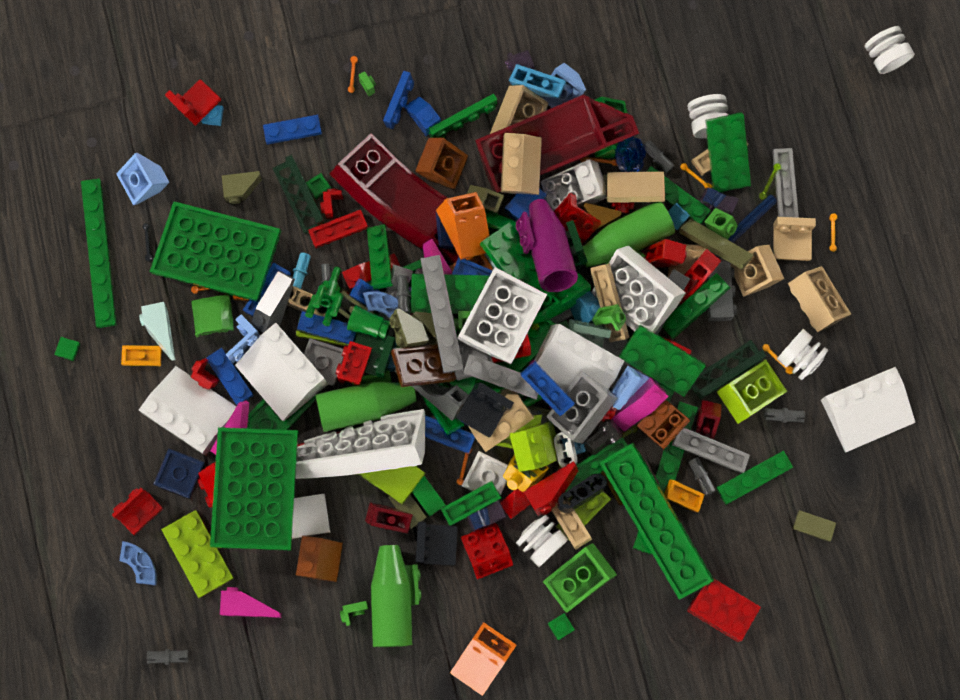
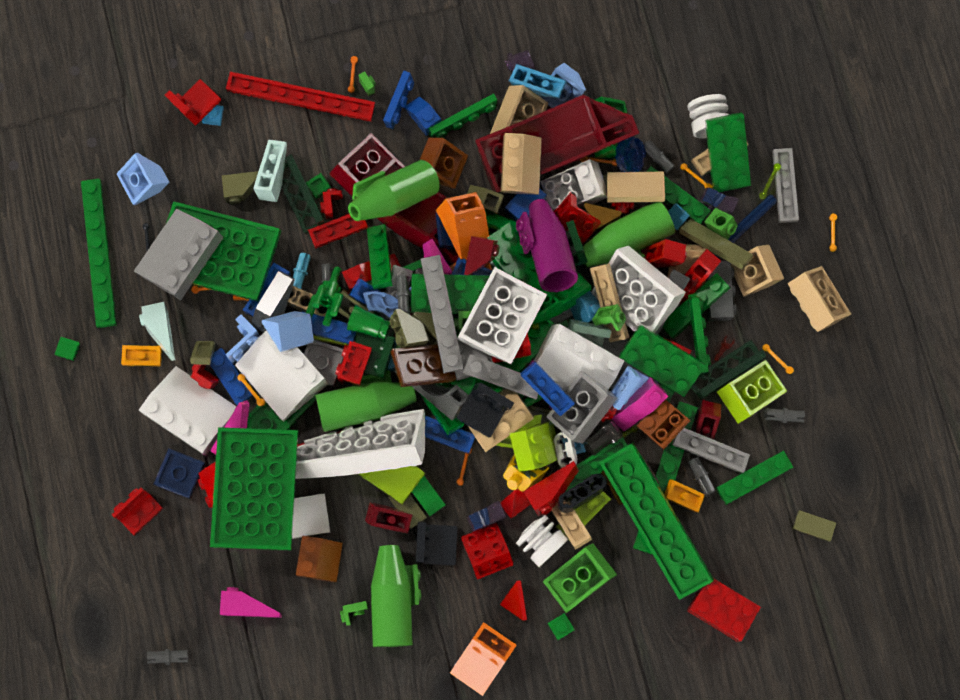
medium blue tile [120,541,157,585] -> none
lime plate [161,510,234,598] -> none
bright green slope [192,295,234,337] -> none
blue plate [263,115,322,145] -> none
green plate [441,480,502,526] -> none
white tile [462,451,508,503] -> none
tan bracket [773,217,816,261] -> none
white wheel [777,329,828,380] -> none
white slope [821,367,915,453] -> none
white wheel [865,26,915,74] -> none
none -> light grey slope [134,209,223,301]
none -> olive tile [190,341,216,365]
none -> red plate [226,72,375,122]
none -> light orange hinge [237,374,265,406]
none -> light aqua slope [253,140,287,202]
none -> light blue slope [262,311,314,352]
none -> bright green piece [348,160,439,221]
none -> dark red slope [464,236,499,275]
none -> red slope [500,580,527,621]
none -> green plate [688,294,711,373]
none -> clear red hand [714,335,735,361]

